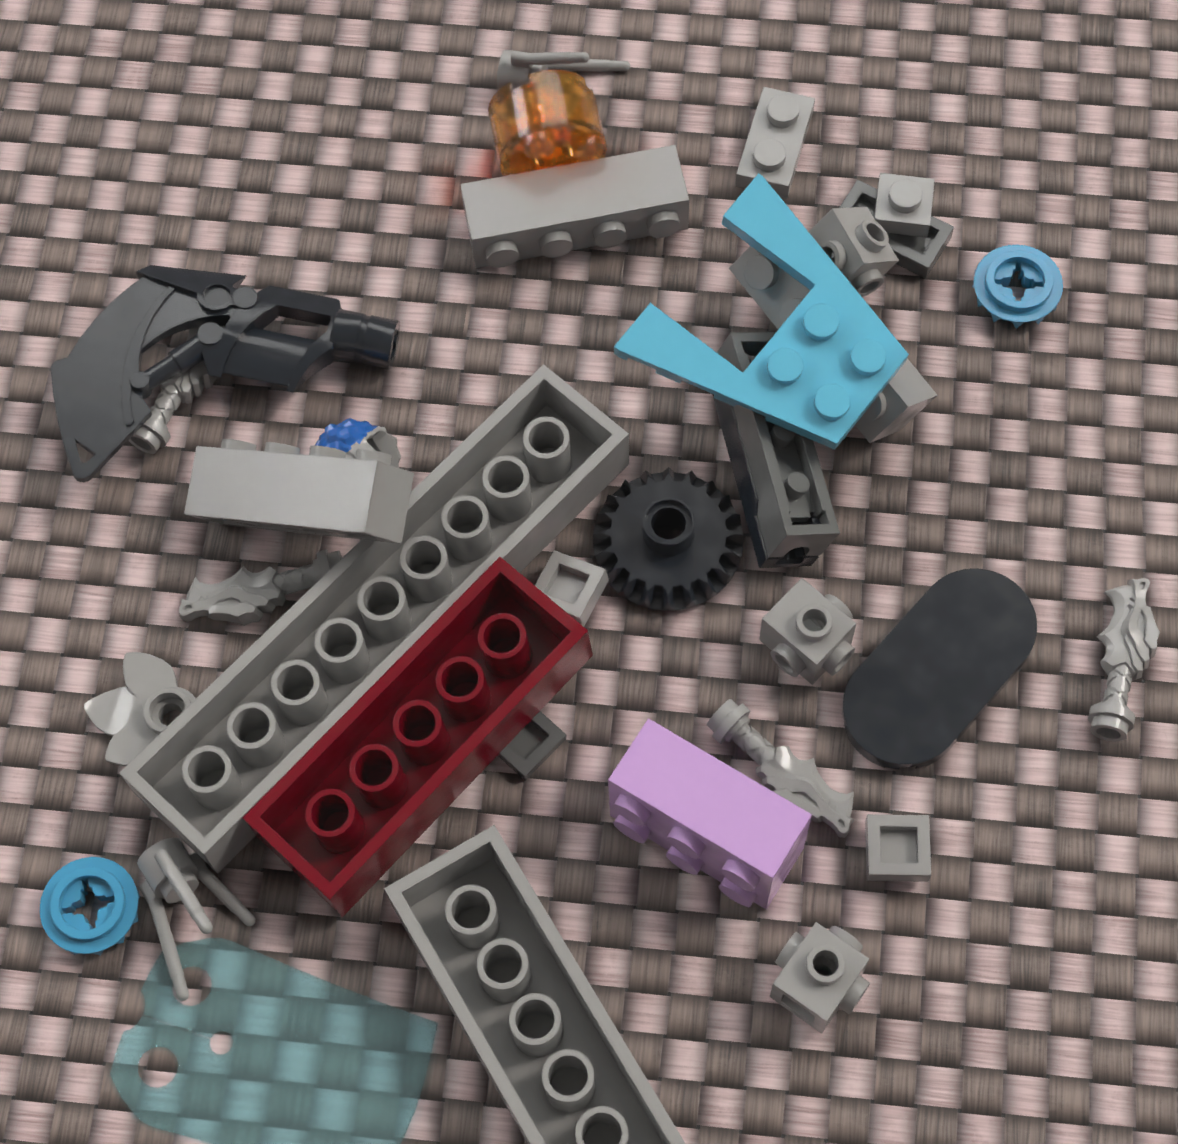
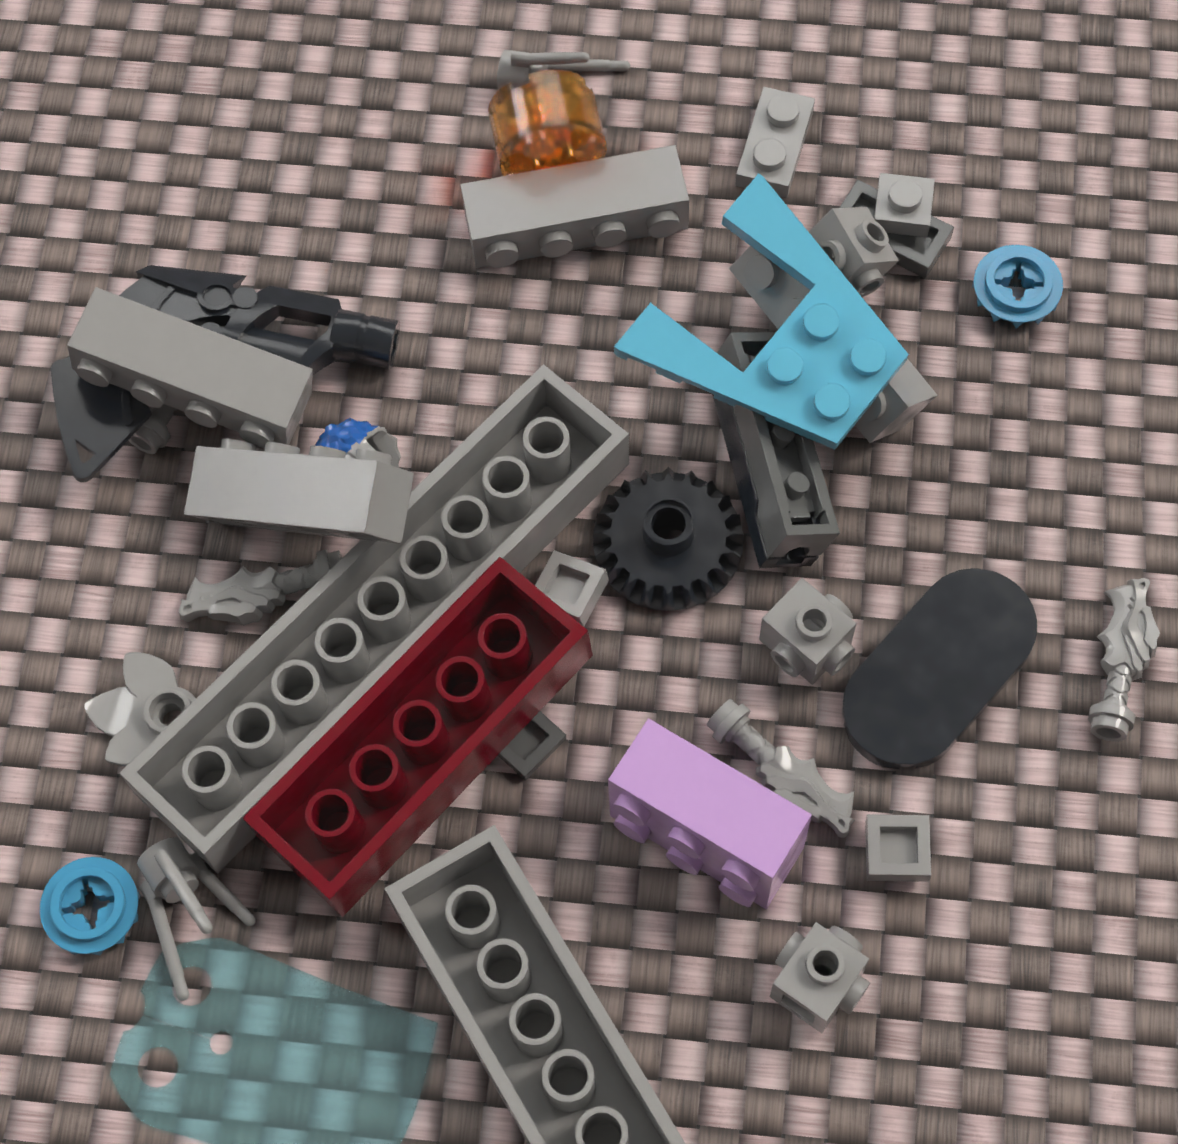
none -> light grey brick [67,287,313,448]

